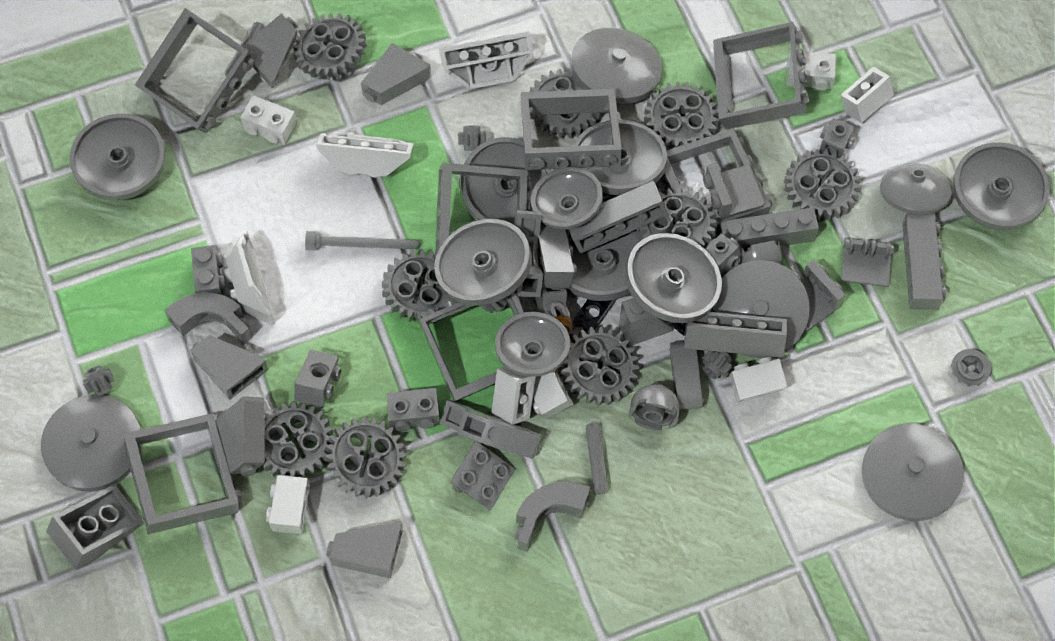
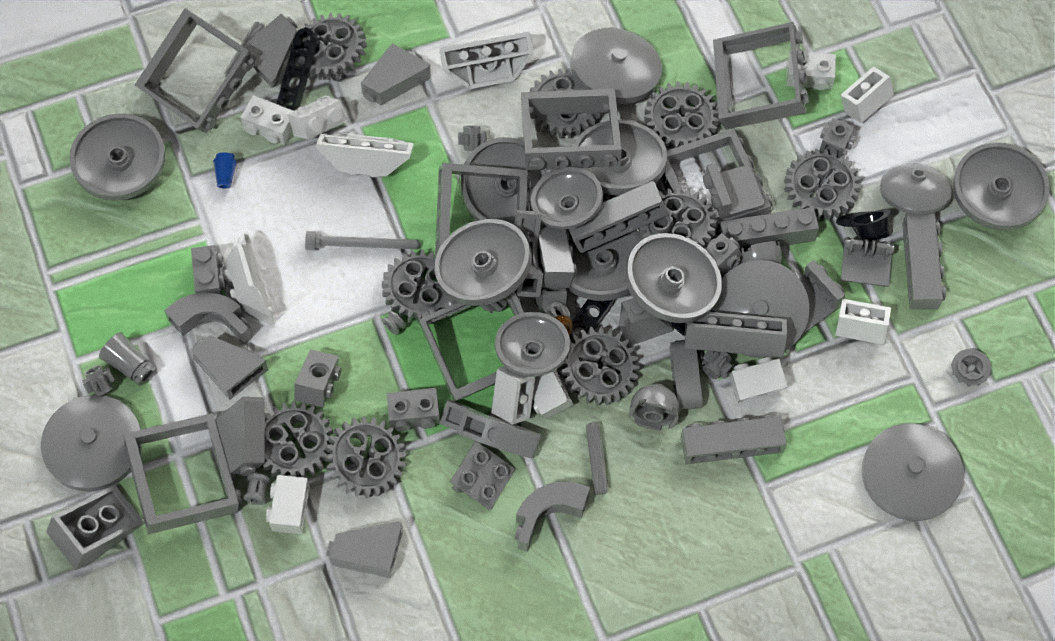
none -> light grey plant [99,332,155,385]
none -> blue cone [213,152,237,189]
none -> light grey bush [243,473,270,505]
none -> black beam [277,27,318,111]
none -> white brick [287,96,346,140]
none -> light grey bush [382,311,406,335]
none -> light grey brick [681,415,787,465]
none -> white brick [835,299,891,345]
none -> black piece [836,209,892,241]

